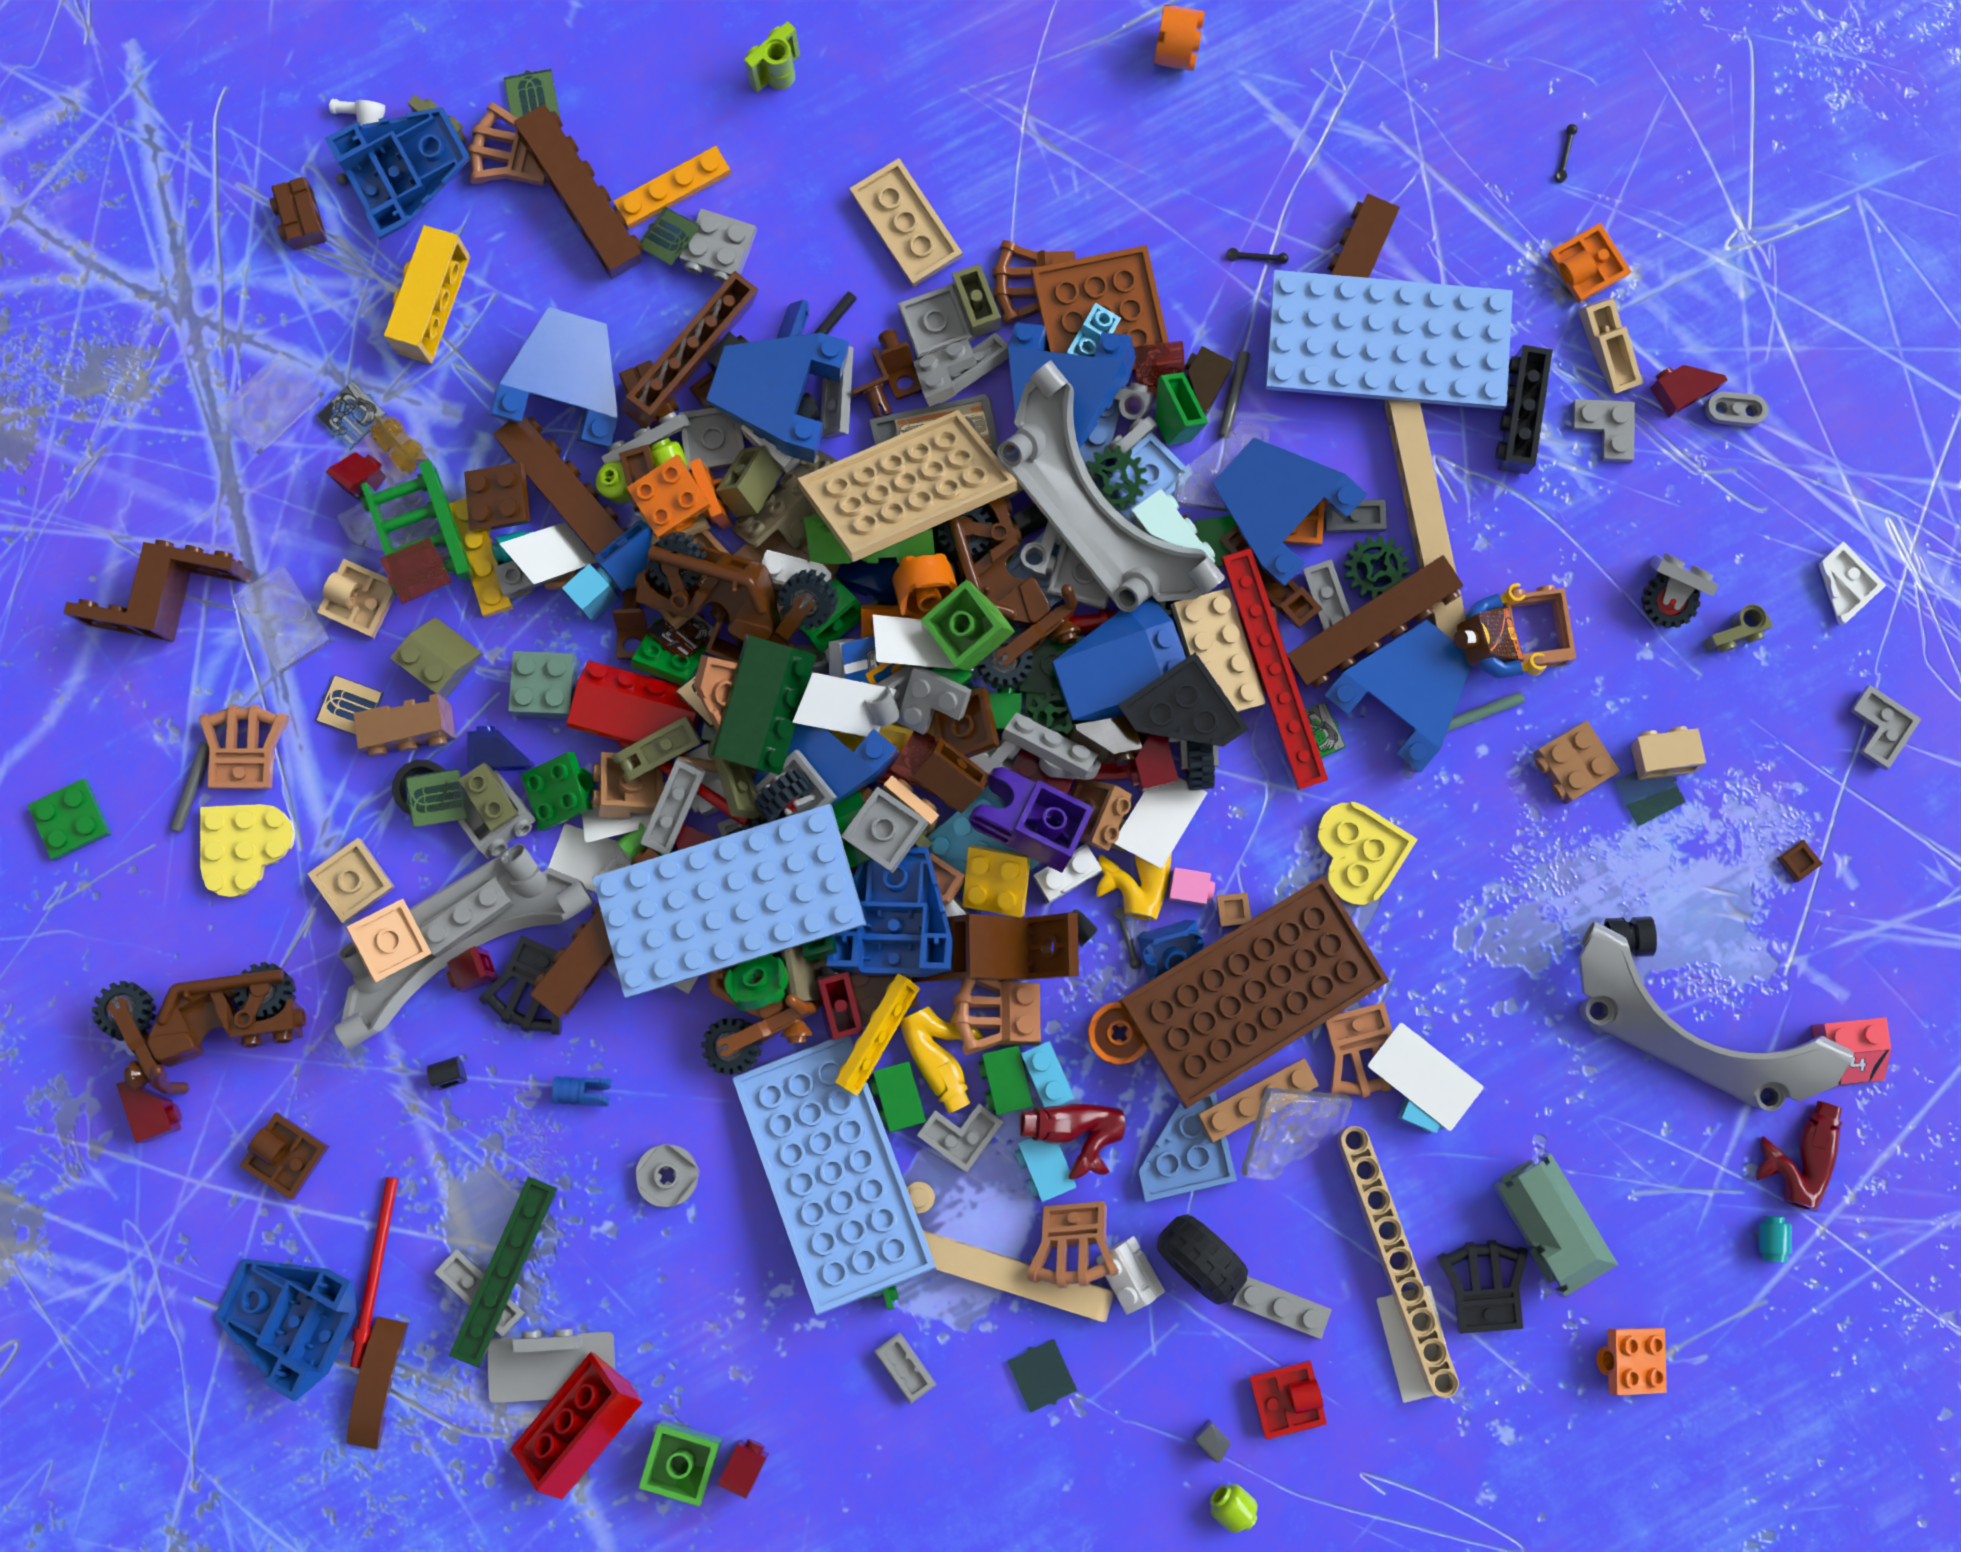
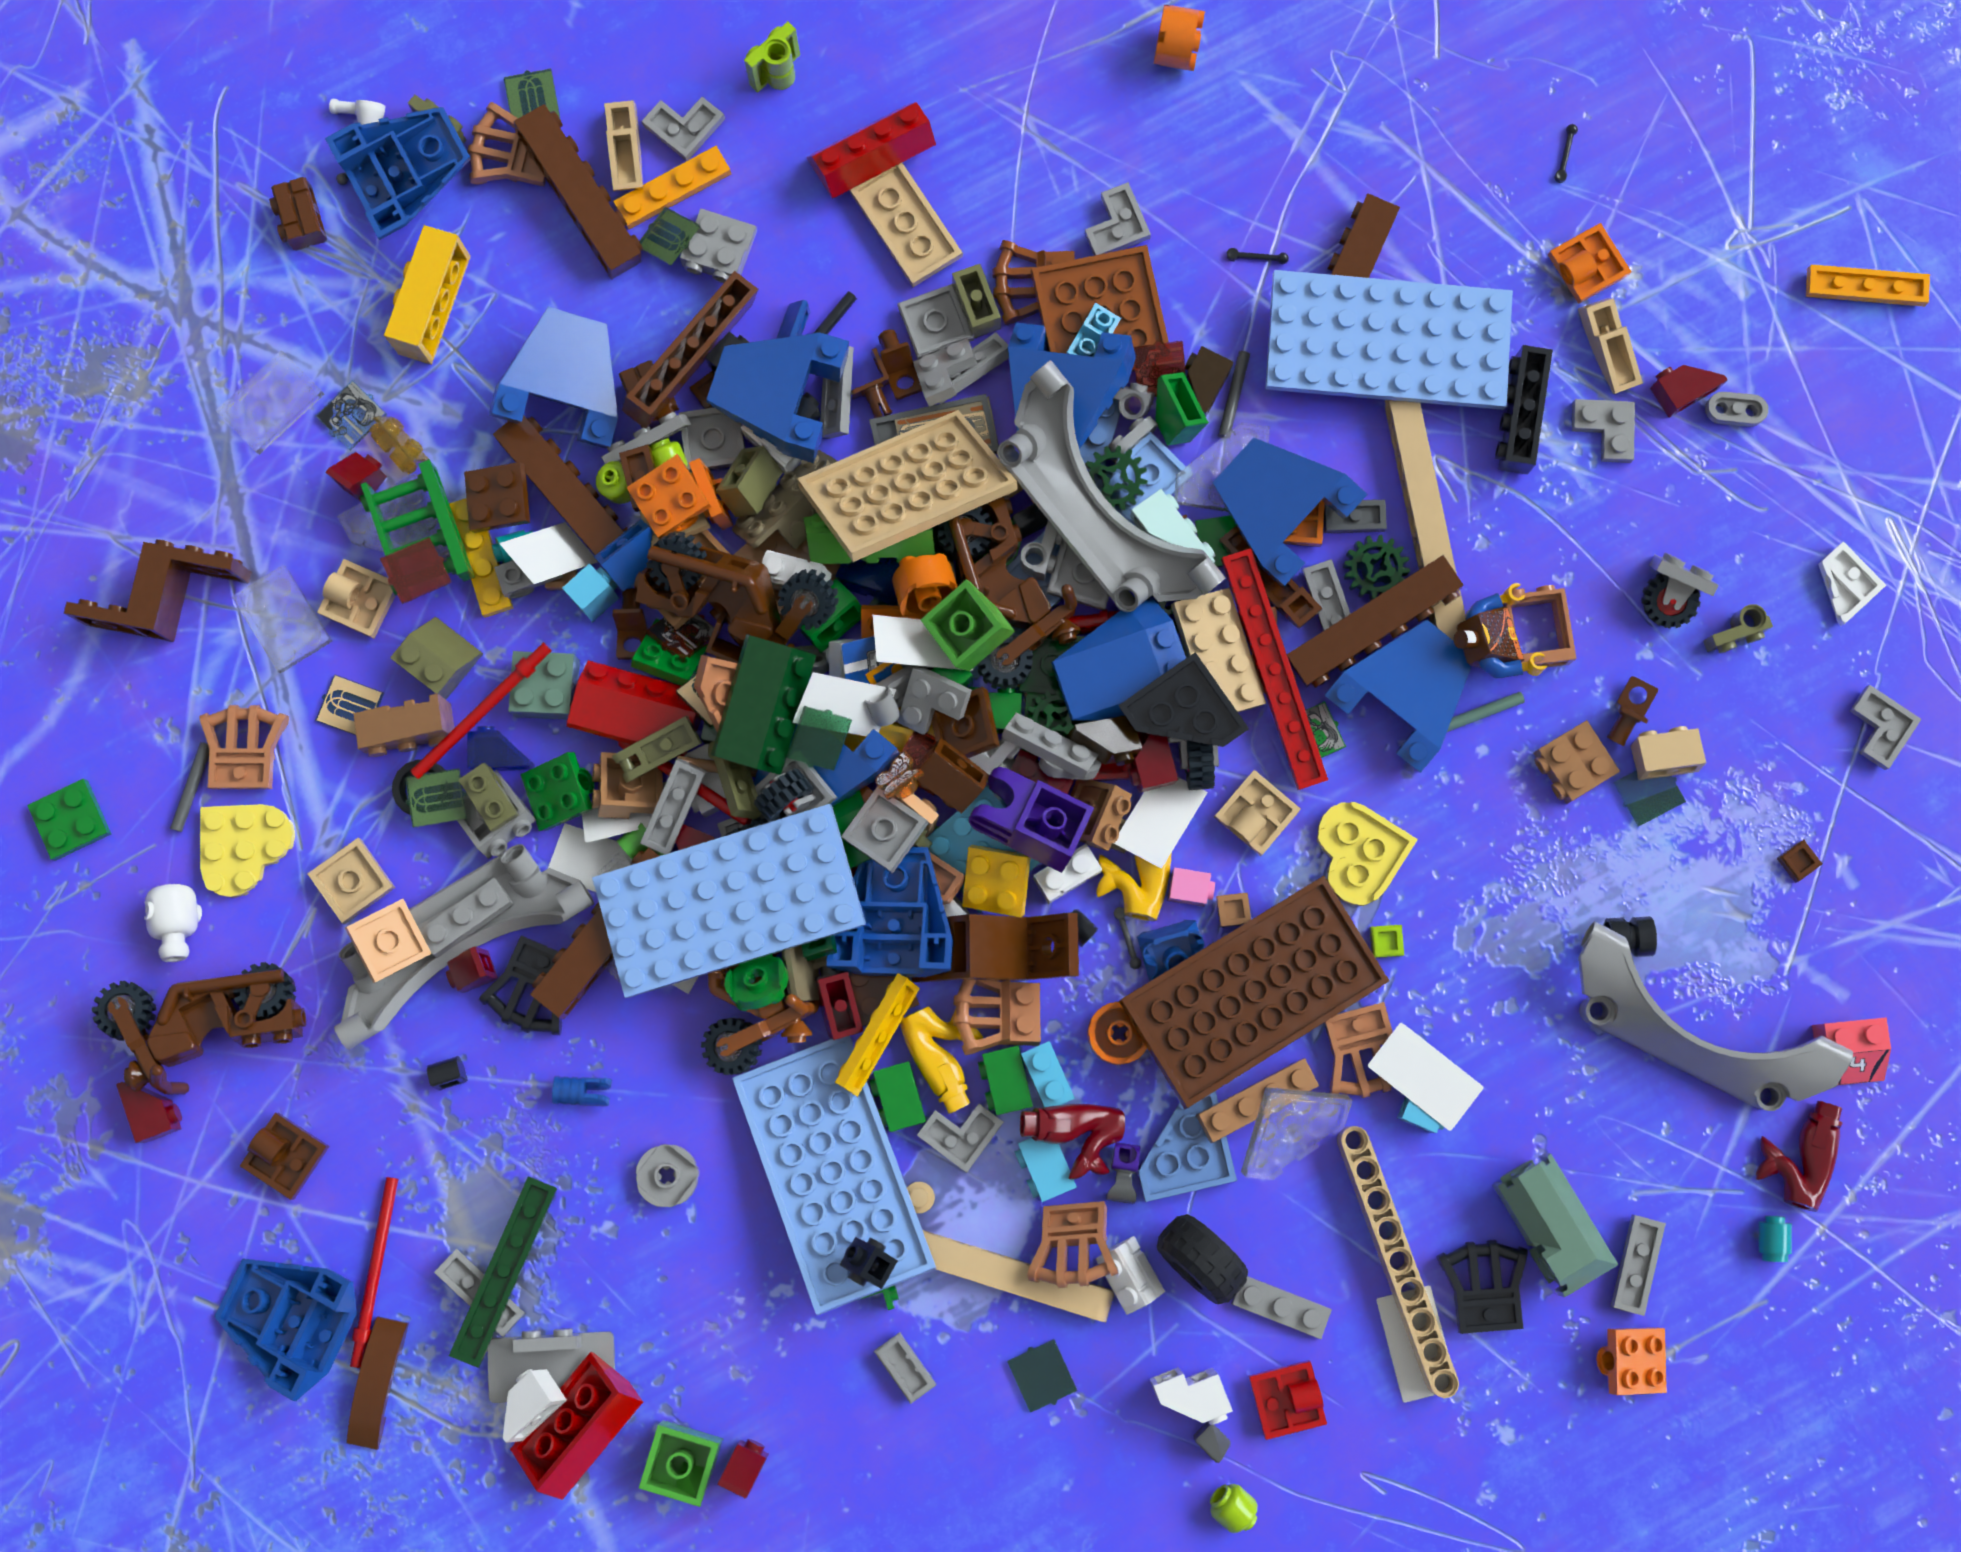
none -> white piece [144,884,202,962]
none -> red bar [410,642,552,779]
none -> white slope [503,1369,567,1443]
none -> tan slope [604,100,643,191]
none -> light grey plate [641,97,725,161]
none -> clear green piece [786,705,852,771]
none -> red slope [807,102,936,199]
none -> black brick [840,1237,898,1289]
none -> clear orange animal [875,751,924,800]
none -> light grey plate [1085,182,1151,255]
none -> leg [1106,1142,1140,1204]
none -> white piece [1150,1367,1233,1425]
none -> tan plate [1214,770,1301,856]
none -> lime tile [1369,925,1404,958]
none -> reddish brown bracket [1607,676,1658,746]
none -> light grey plate [1610,1215,1666,1316]
none -> light orange plate [1806,264,1930,307]

